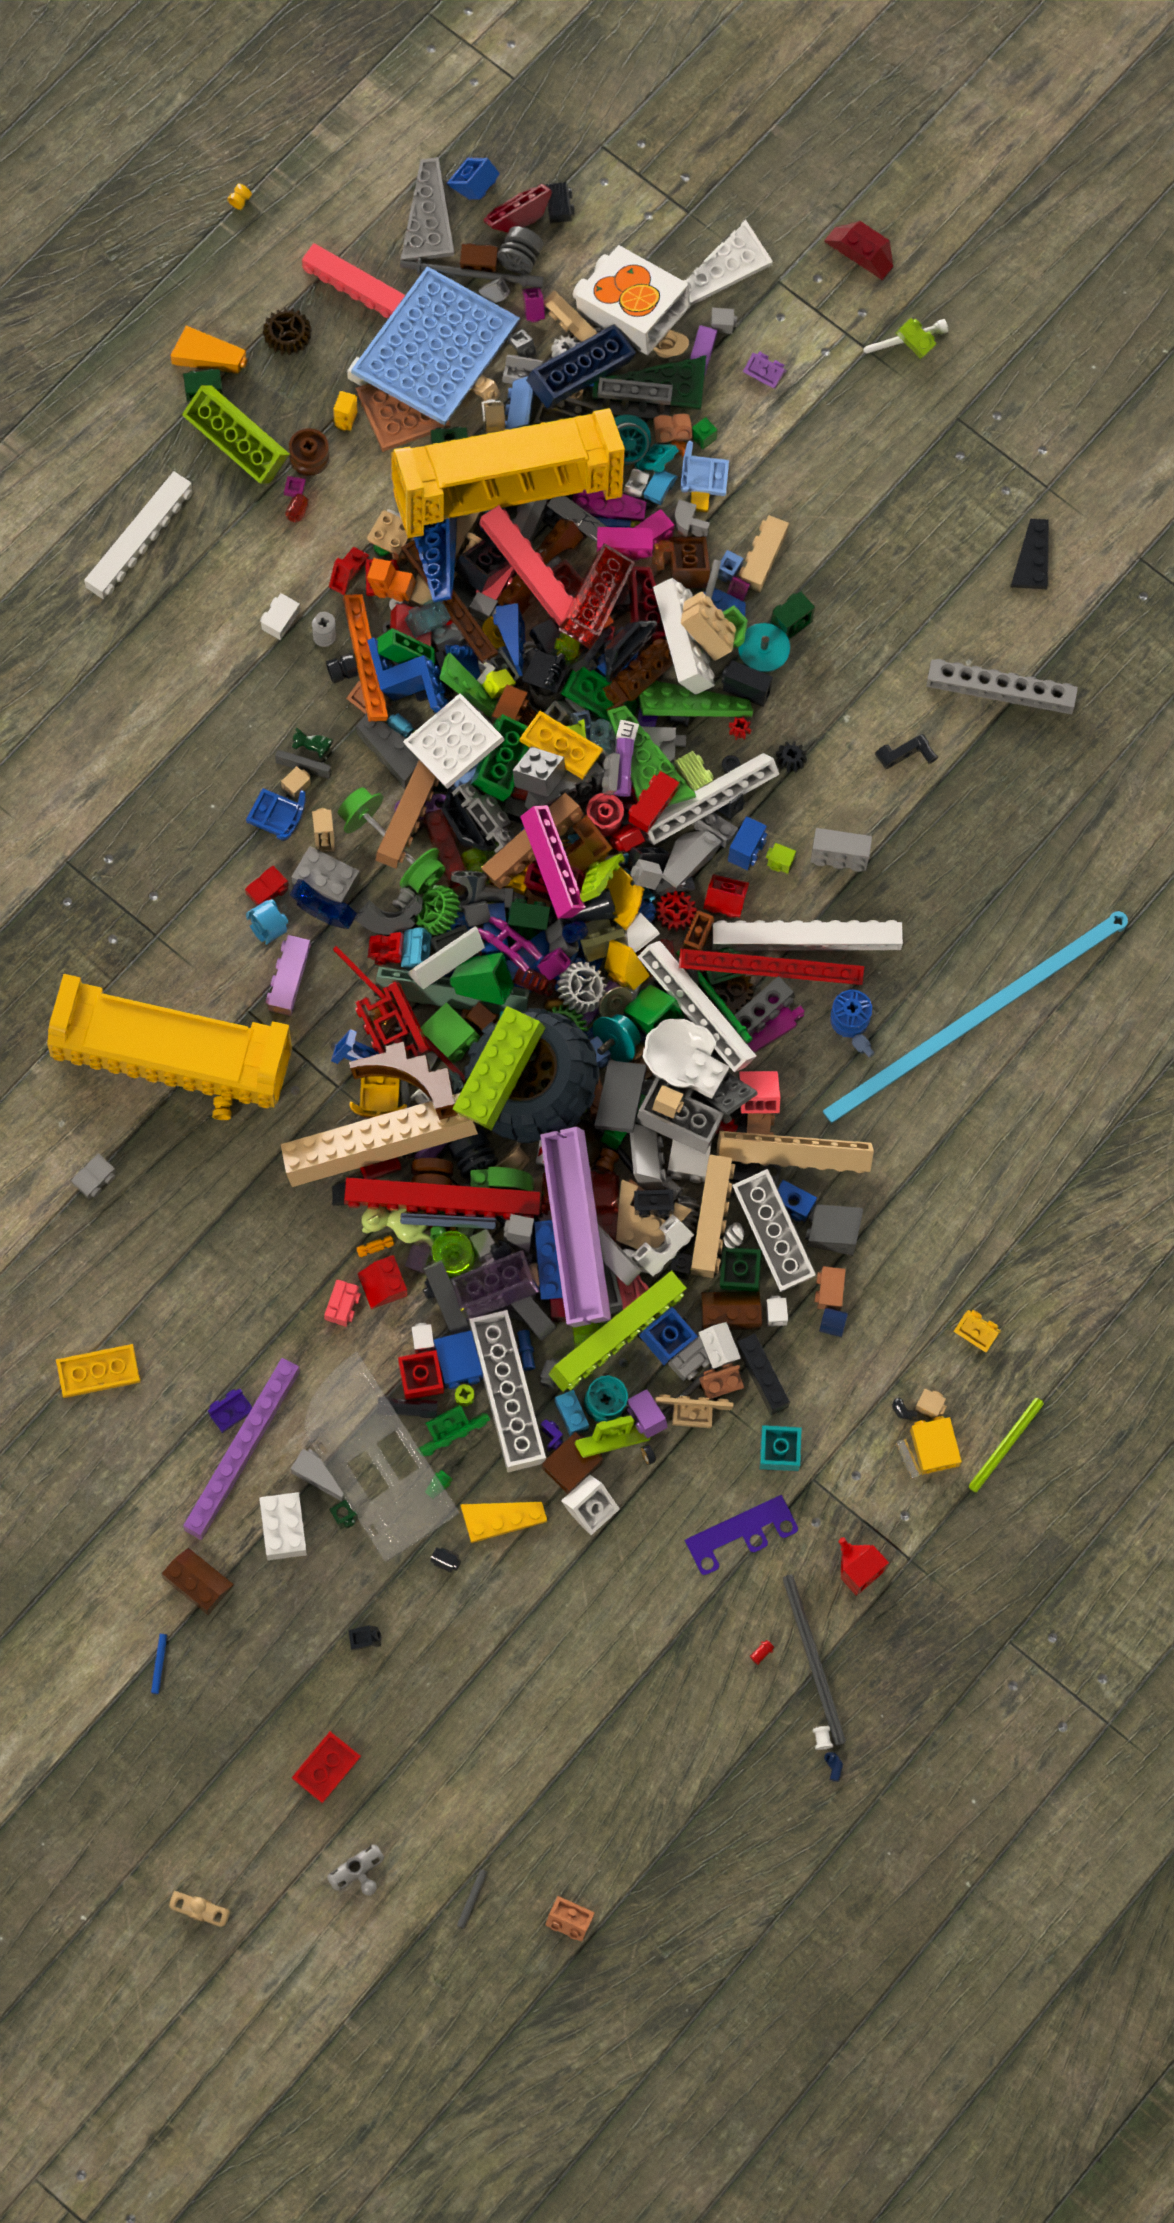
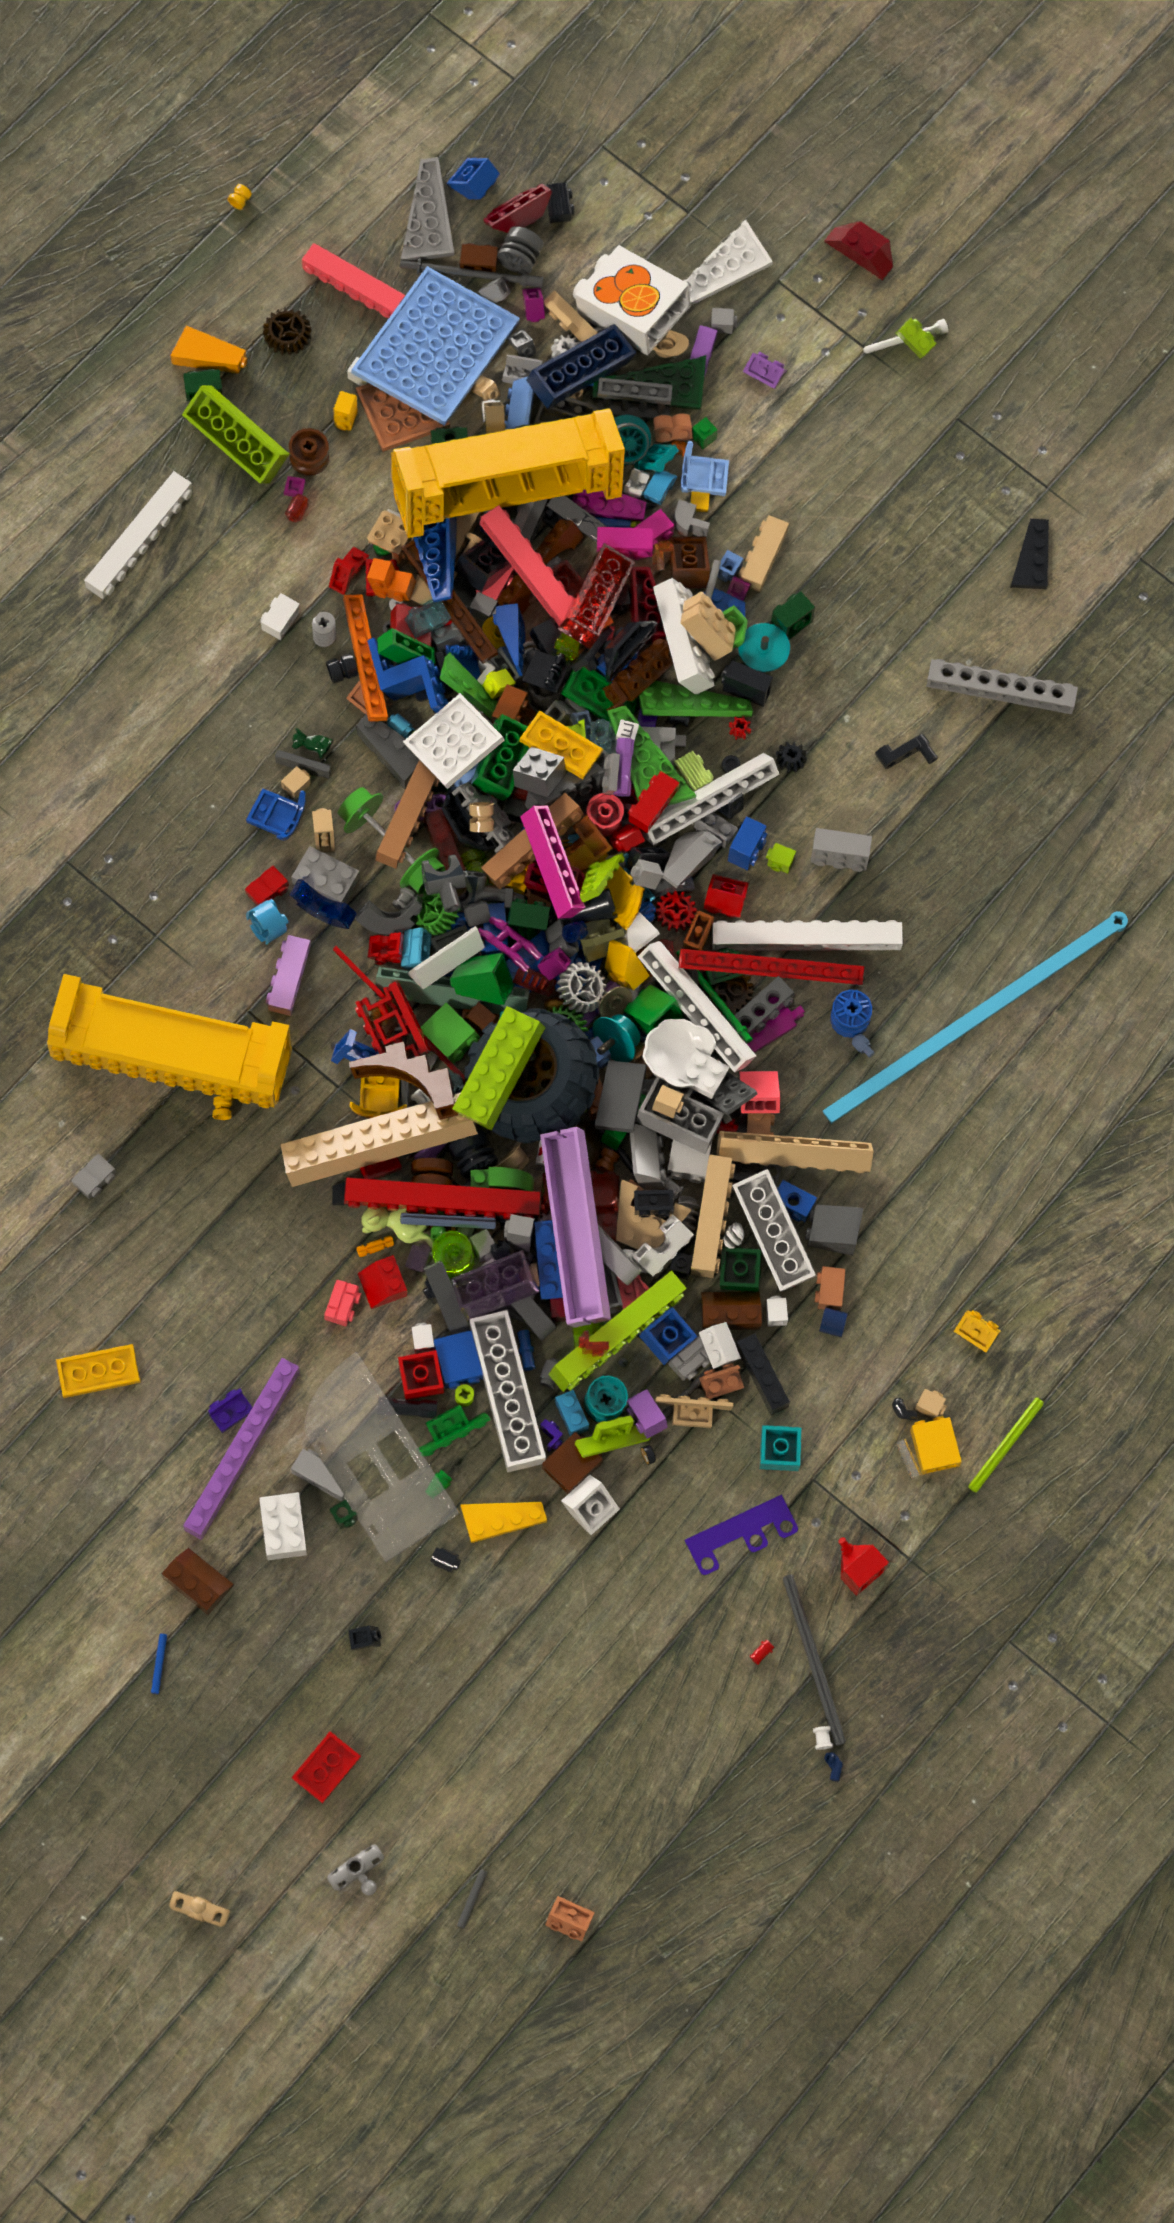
none -> dark grey connector [421,855,466,913]
none -> tan wheel [469,802,494,832]
none -> clear red bracket [579,1331,609,1357]

